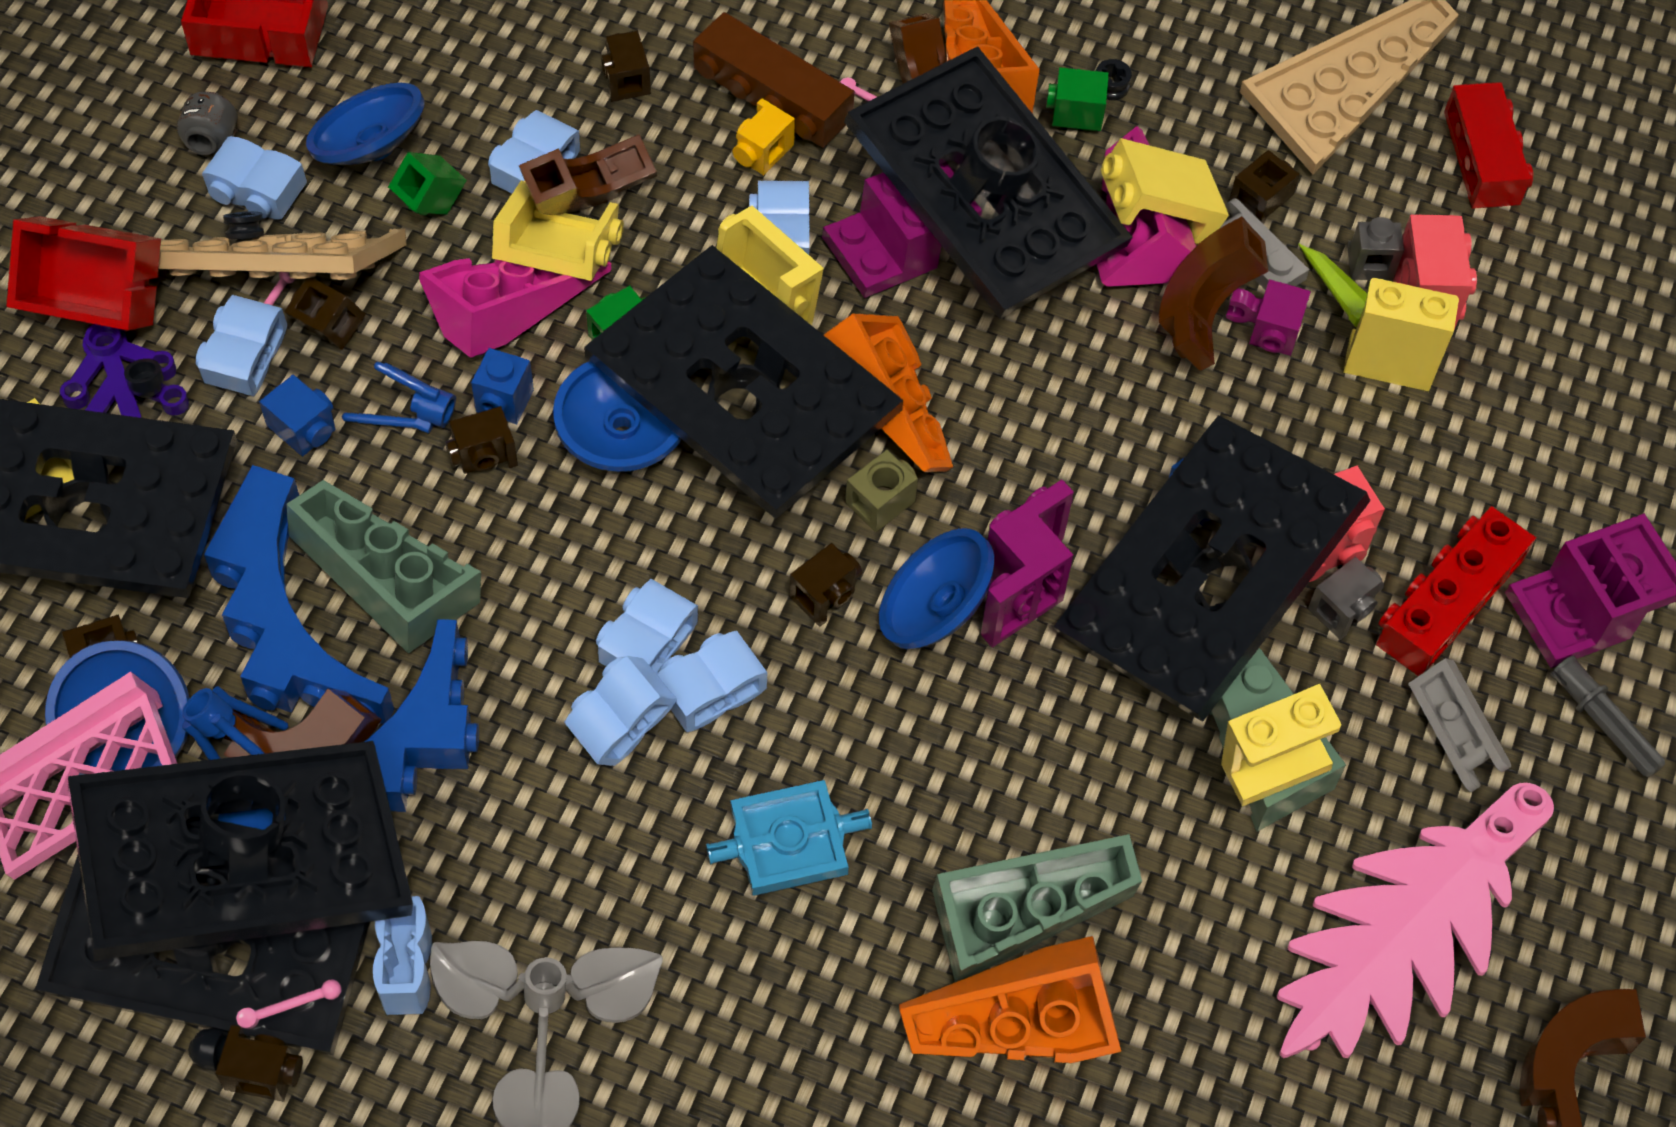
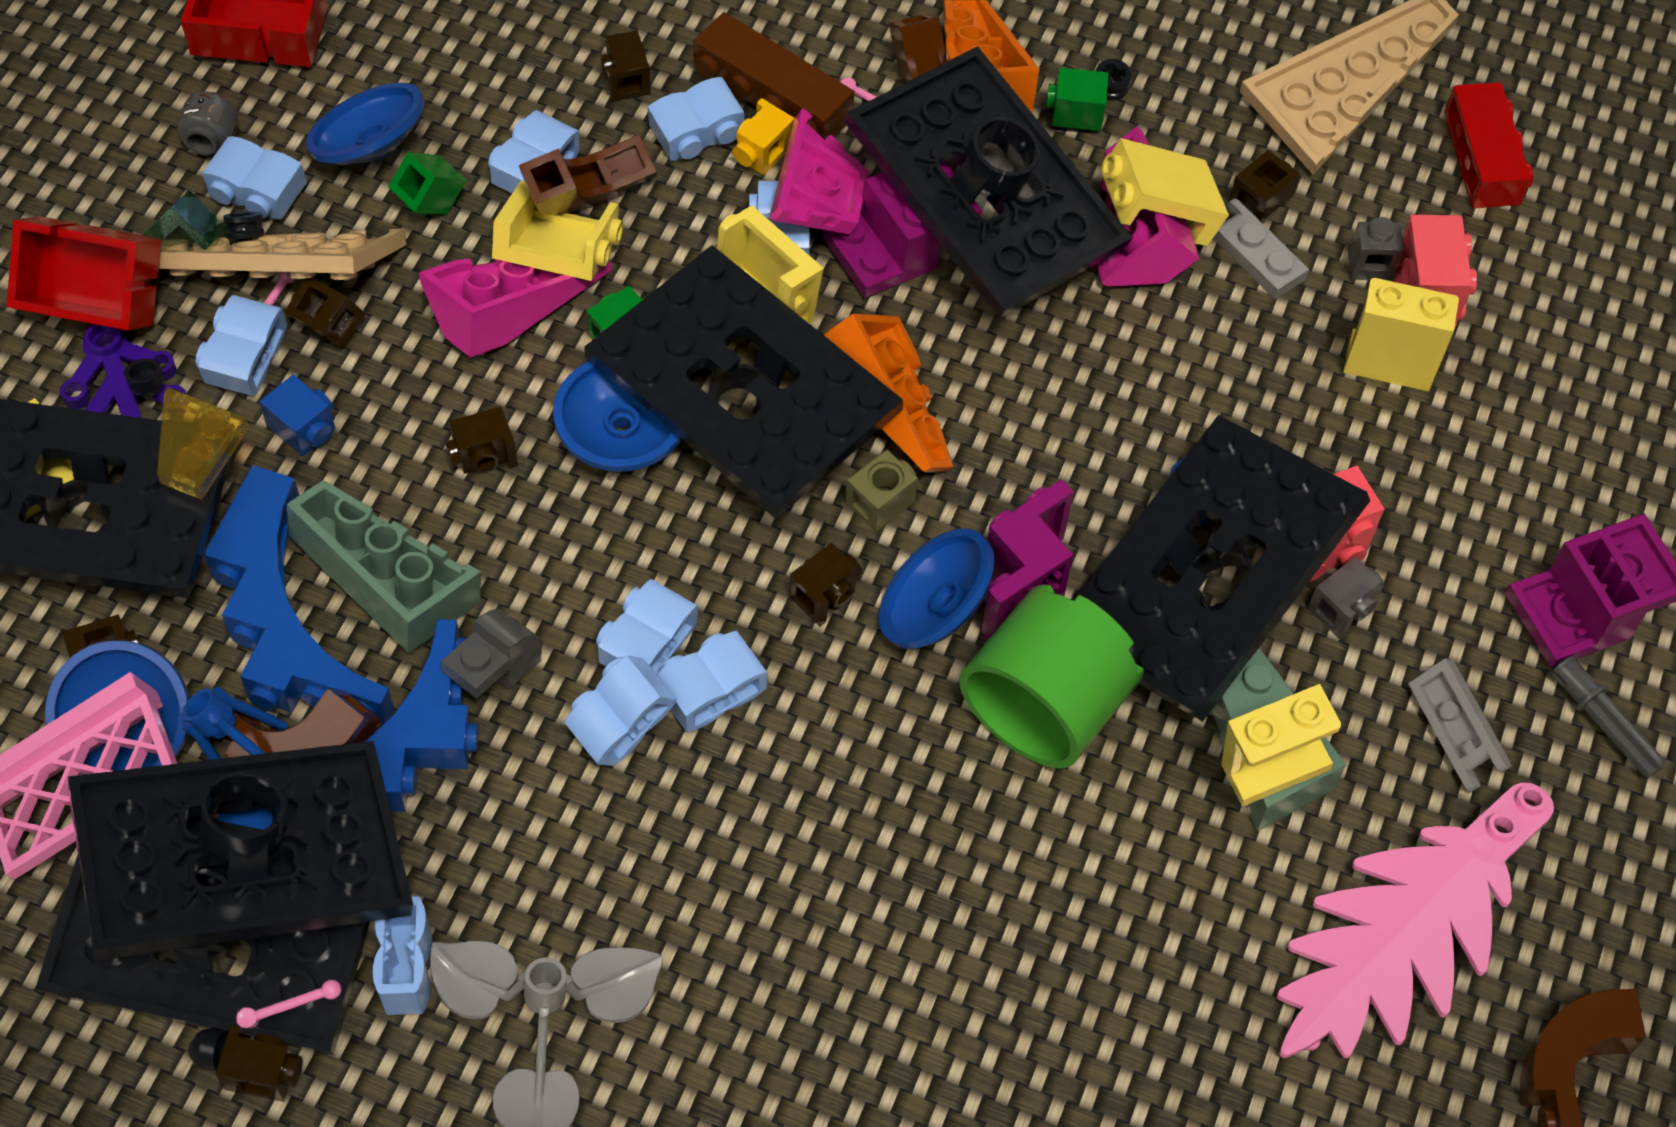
blue plant [342,362,456,434] -> none
blue brick [471,348,534,425] -> none
dark azure plate [706,780,872,896] -> none
orange wedge [899,936,1121,1063] -> none
sand green wedge [932,834,1142,982] -> none
reddish brown arch [1159,216,1268,371] -> none
magenta brick [1226,279,1311,356] -> none
lime bar [1298,243,1367,327] -> none
red brick [1376,506,1537,676] -> none
none -> panel [143,190,226,250]
none -> clear yellow wing [157,387,249,500]
none -> dark grey brick [441,608,542,699]
none -> light blue brick [648,77,745,161]
none -> dark pink wing [770,108,869,234]
none -> bright green brick [959,585,1144,768]

